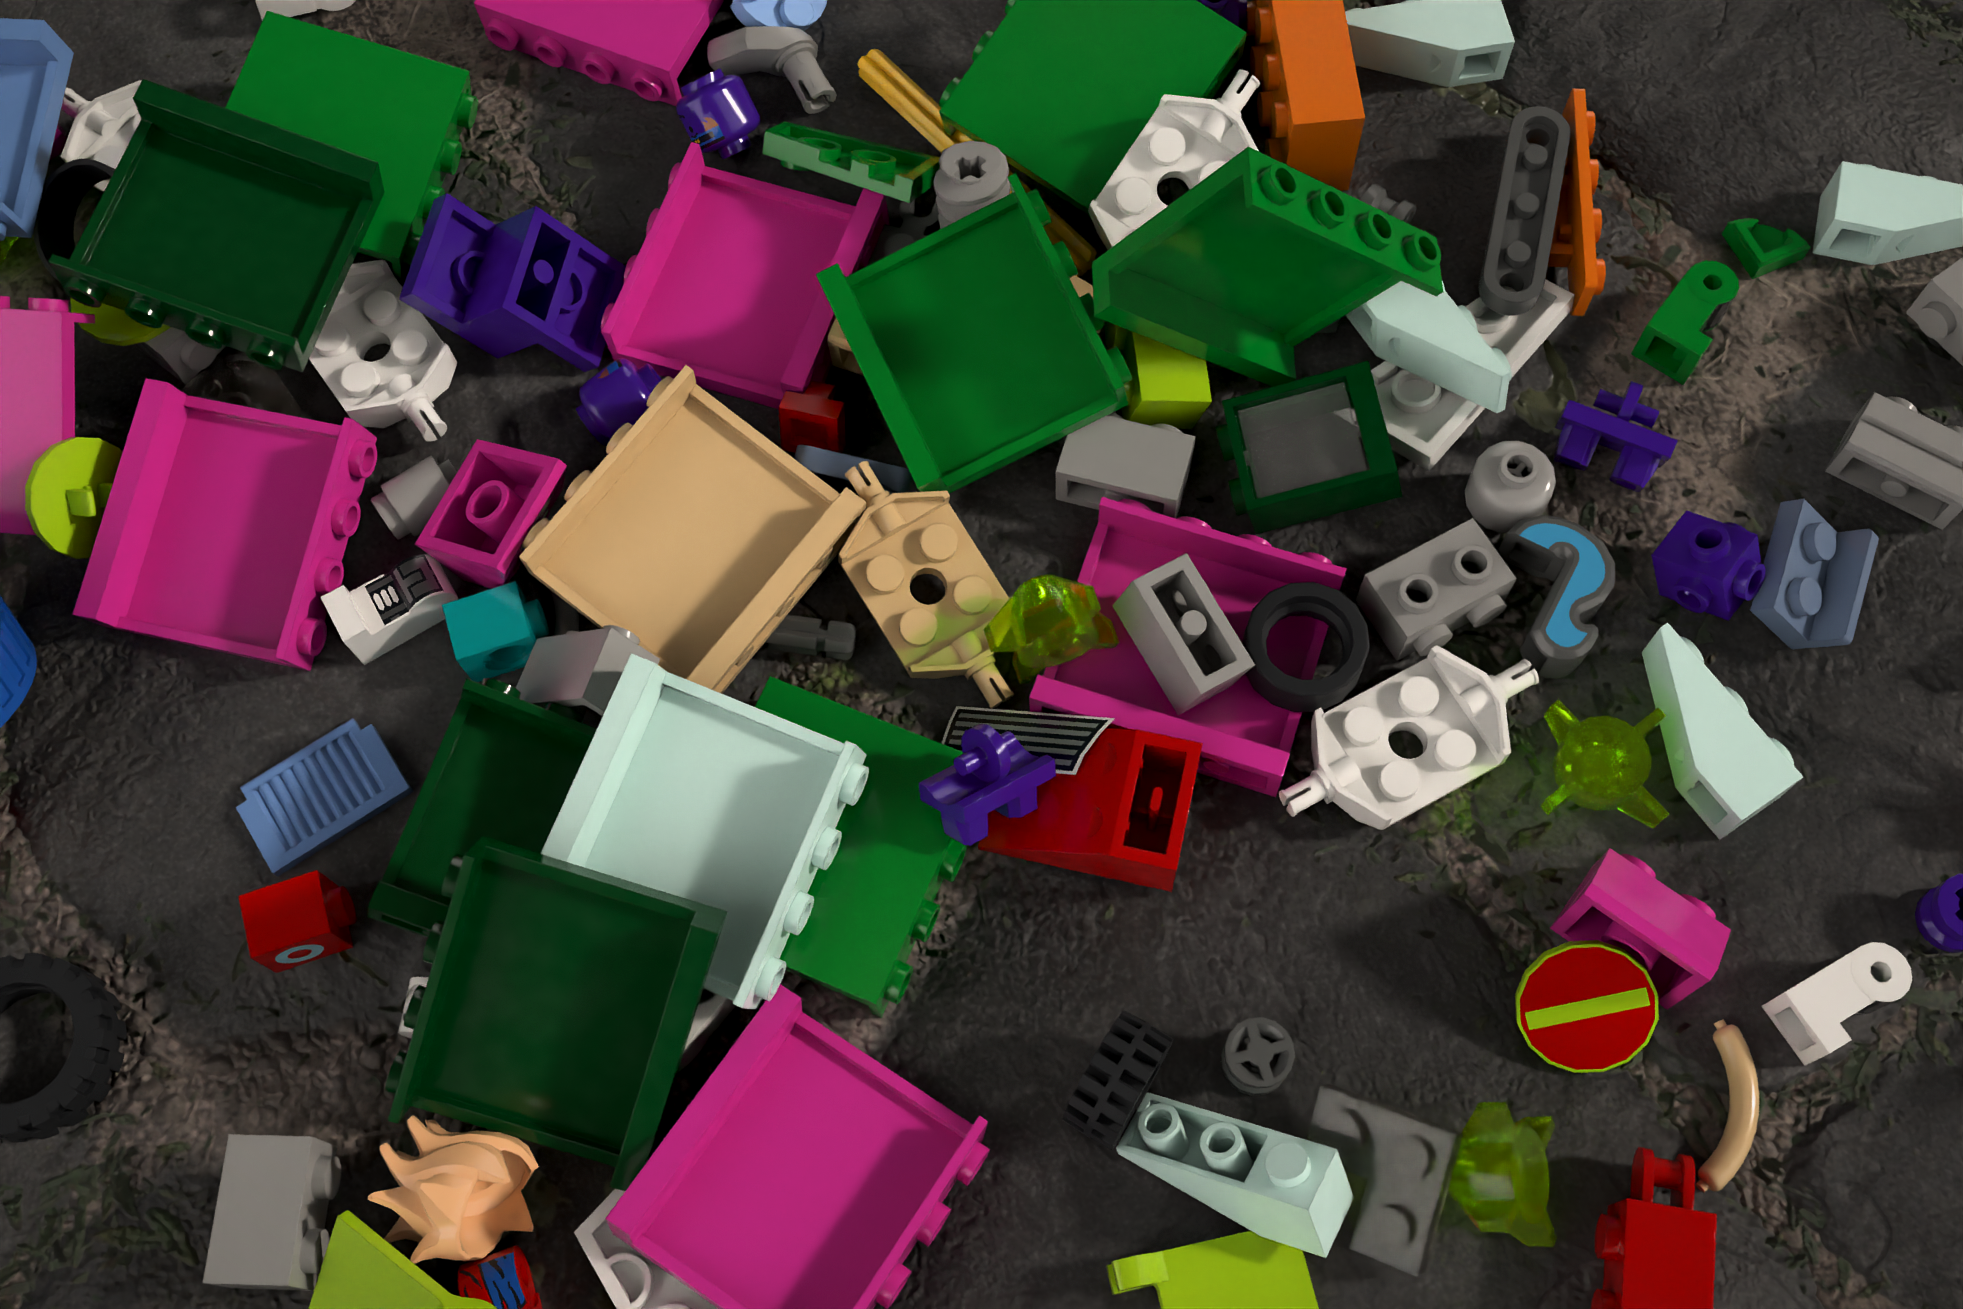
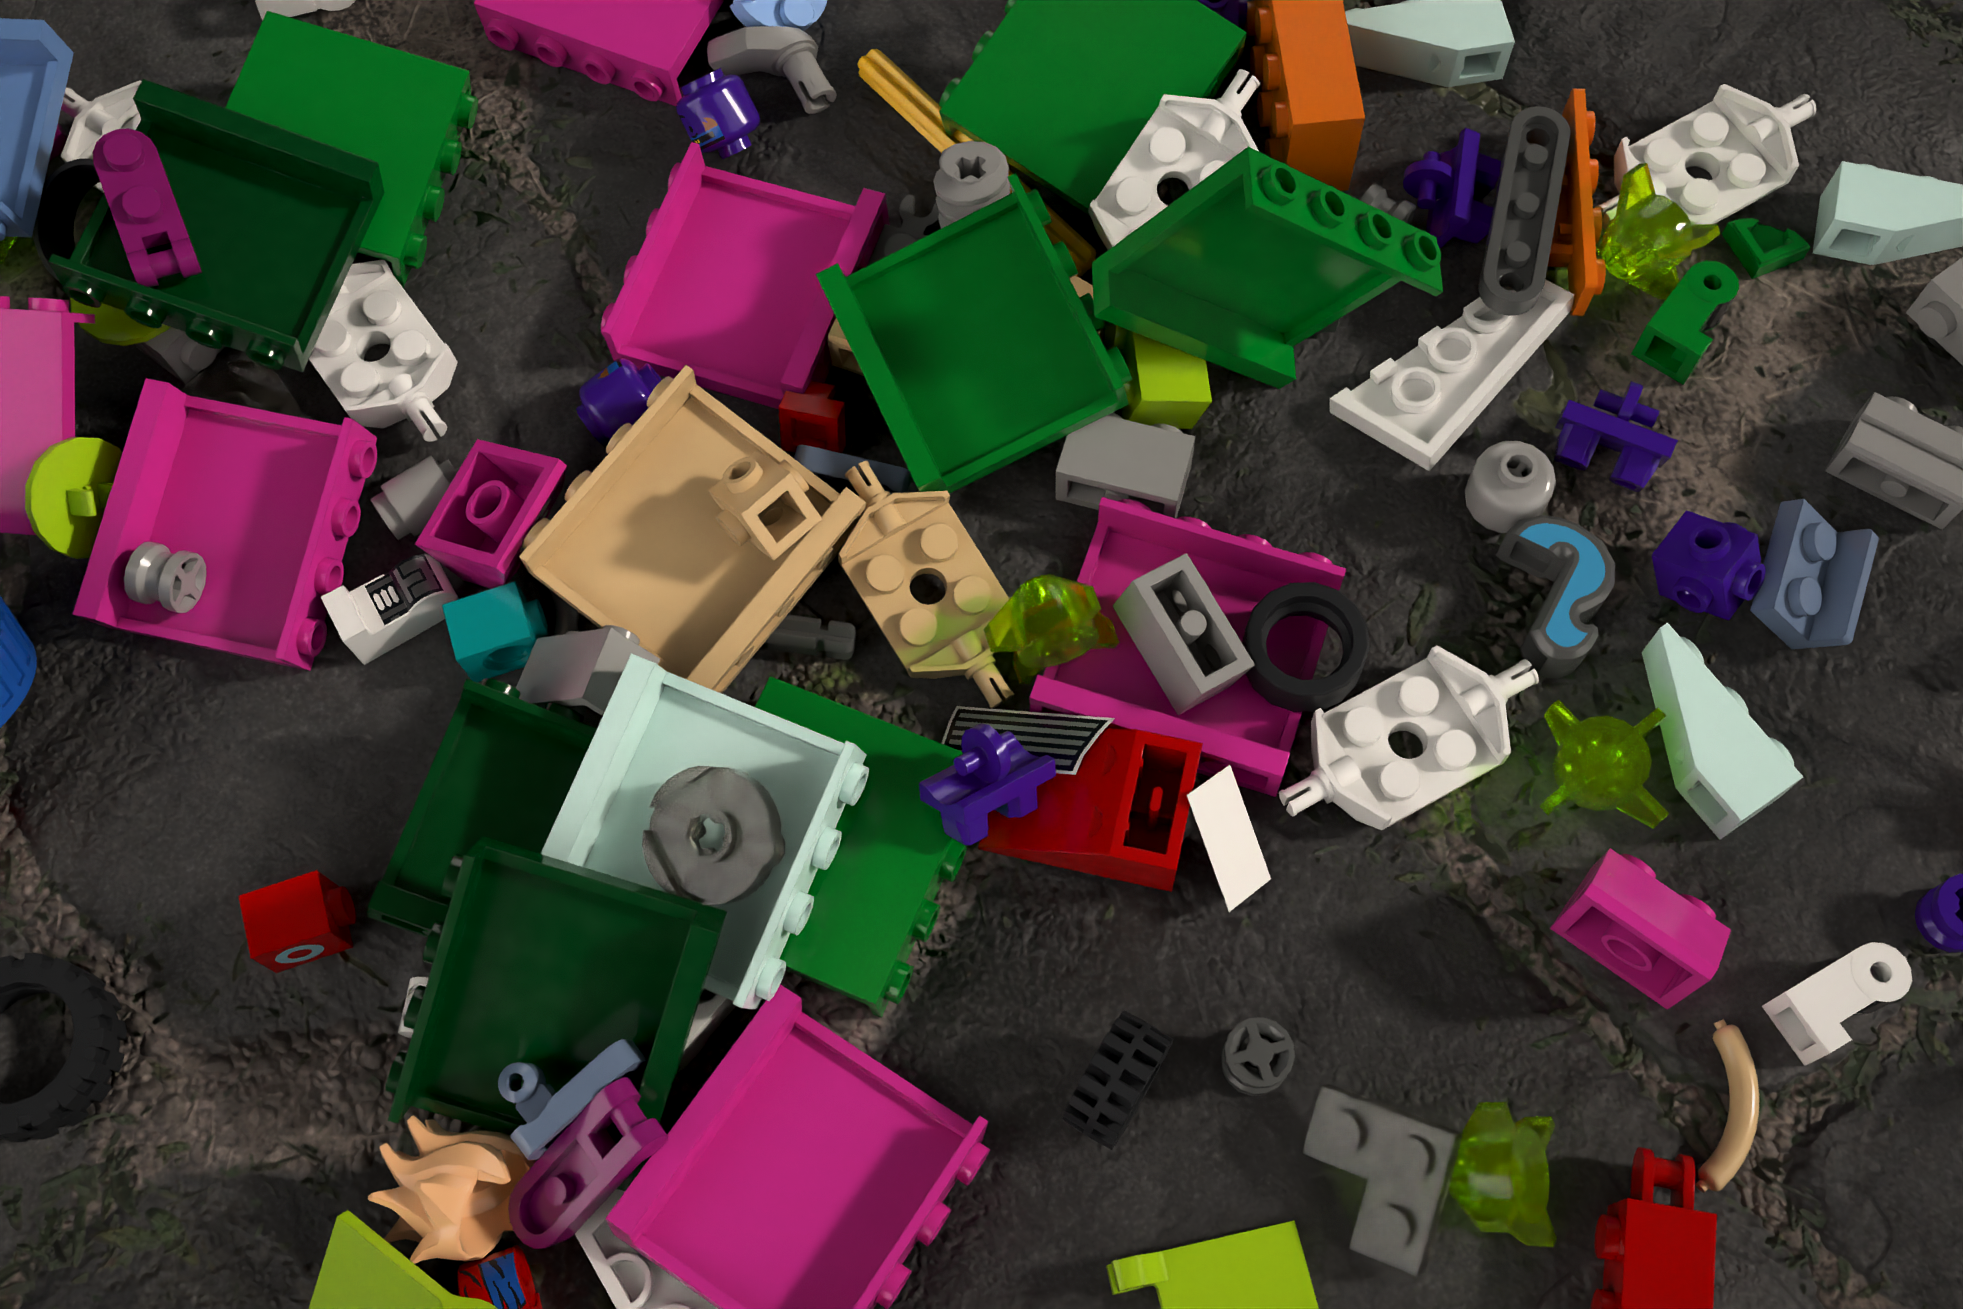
light grey brick [203,1134,341,1291] -> none
medium blue window [236,718,414,877] -> none
dark purple bracket [399,193,626,372] -> none
green wing [762,122,940,203] -> none
light aqua slope [1116,1092,1354,1258] -> none
window [1216,361,1402,534] -> none
light aqua slope [1346,281,1512,413] -> none
light grey brick [1356,518,1517,661] -> none
red piece [1515,940,1659,1073] -> none
none -> magenta plate [92,129,202,287]
none -> light grey wheel [124,541,207,613]
none -> sand blue piece [498,1039,648,1160]
none -> magenta plate [508,1077,668,1249]
none -> clear smoke plate [642,766,785,905]
none -> tan brick [708,450,822,560]
none -> white sticker [1187,765,1271,912]
none -> dark purple hips [1403,128,1501,249]
none -> white plate [1594,84,1816,240]
none -> clear neon green piece [1596,163,1720,300]

